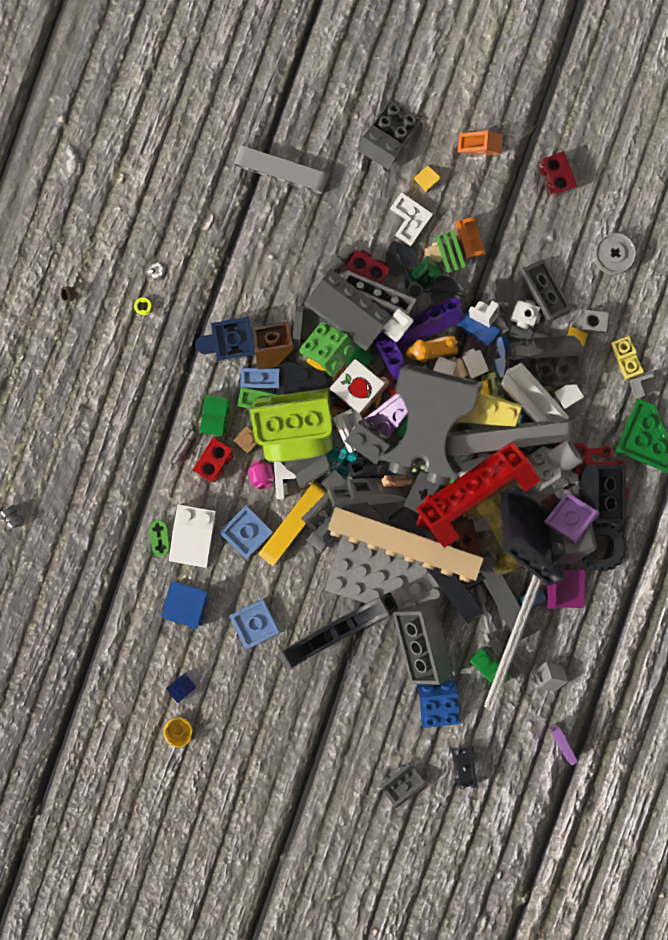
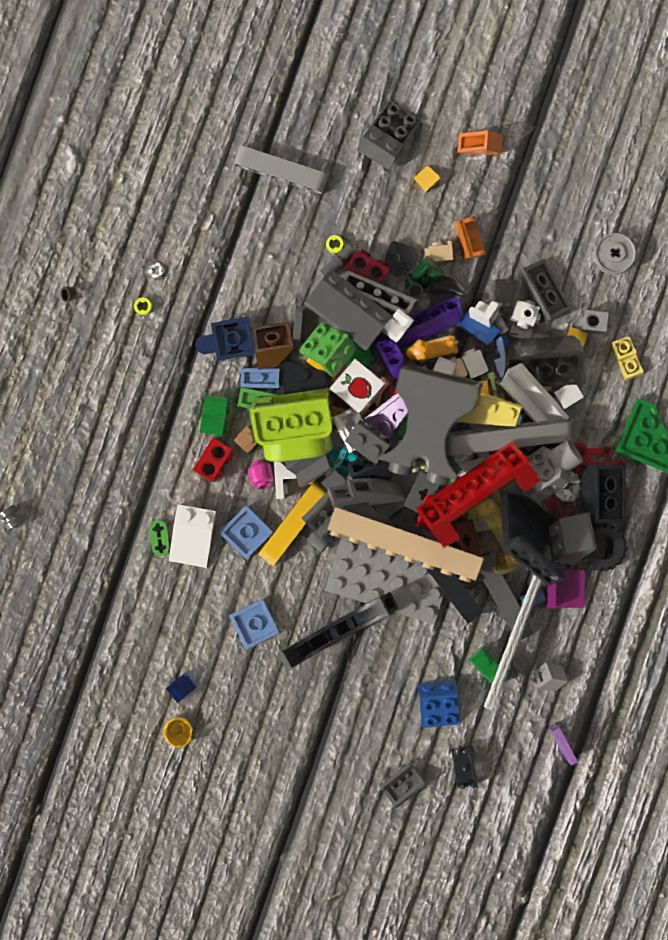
blue bracket [162,582,210,630] -> none
light grey axle [169,429,196,464] -> none
light nougat axle [381,475,415,487] -> none
white plate [390,192,433,246] -> none
dark grey slope [393,603,454,685] -> none
bright green tile [435,230,466,274] -> none
light grey piece [475,585,500,654] -> none
dark red brick [539,151,578,198] -> none
medium lavender tile [544,492,599,544] -> none
light grey panel [629,373,657,399] -> none
none -> neon yellow bush [326,235,343,253]

